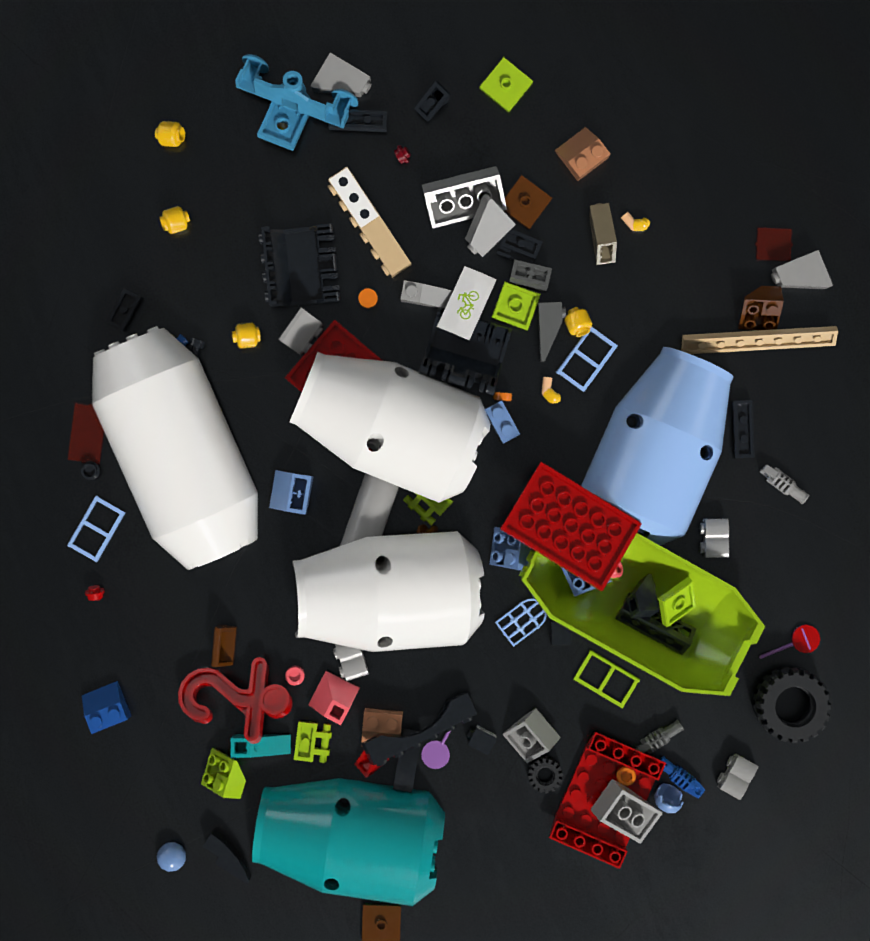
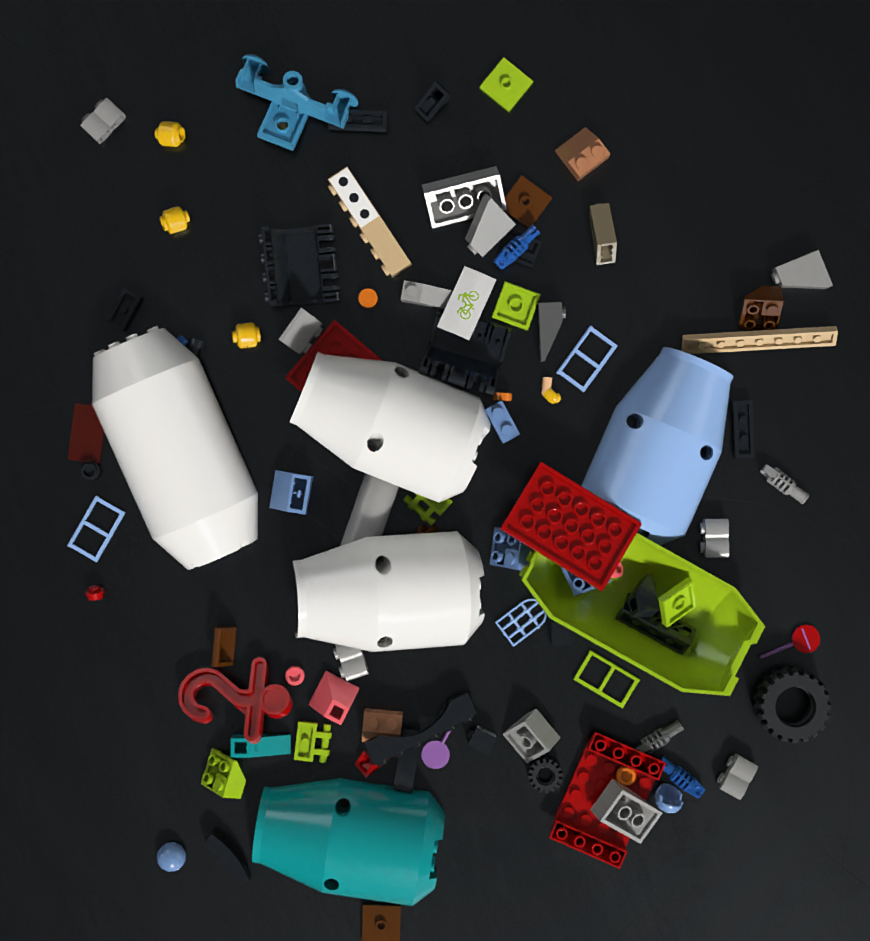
blue slope [82,681,132,734] -> none
light grey slope [311,53,372,97] -> none
dark red plate [394,145,411,164] -> none
dark grey hinge [509,260,552,293] -> none
yellow head [564,307,592,337] -> none
arm [621,212,650,231] -> none
clear red piece [755,228,793,261] -> none
none -> light grey brick [80,98,126,144]
none -> blue hinge [493,225,540,269]

